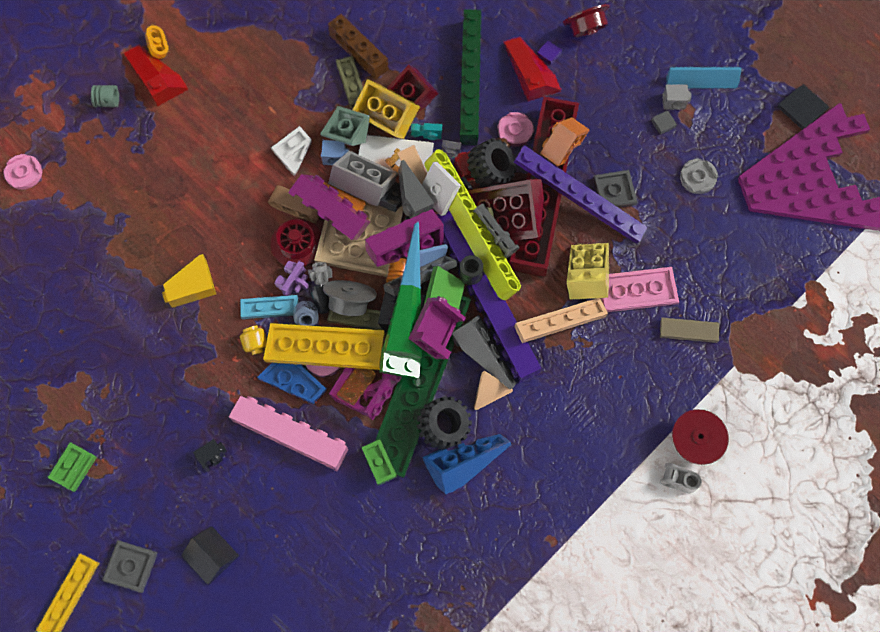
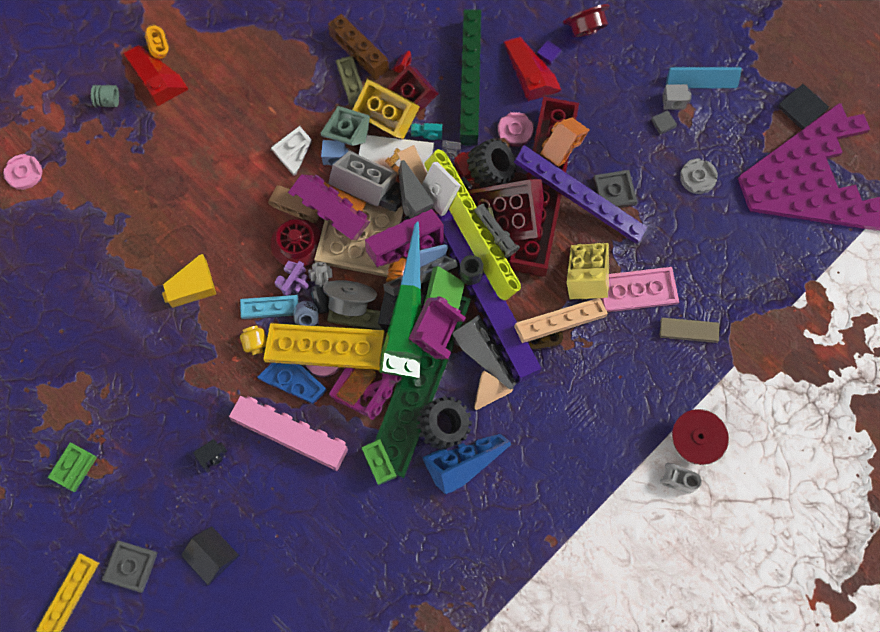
none -> red slope [393,50,411,73]
none -> dark brown plate [527,331,563,351]

